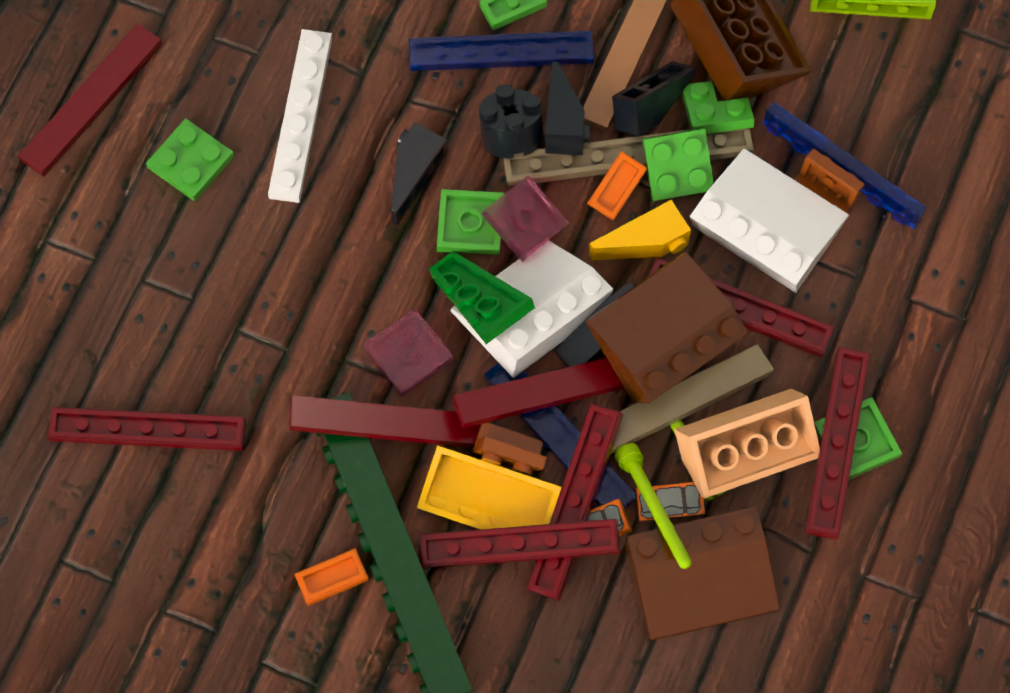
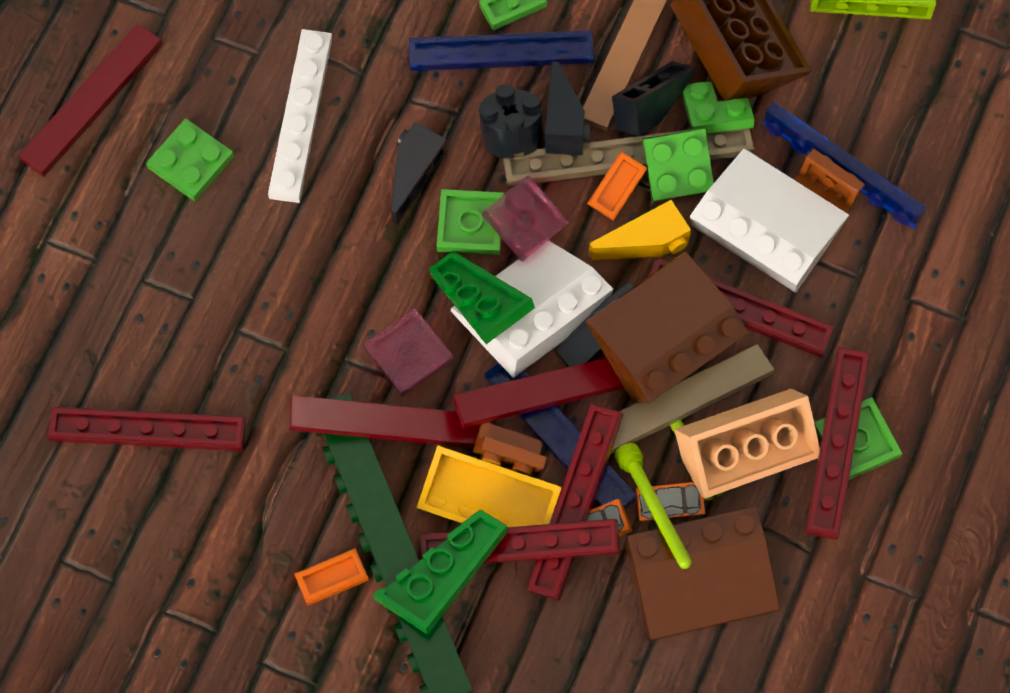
none -> green wing [373,509,508,635]

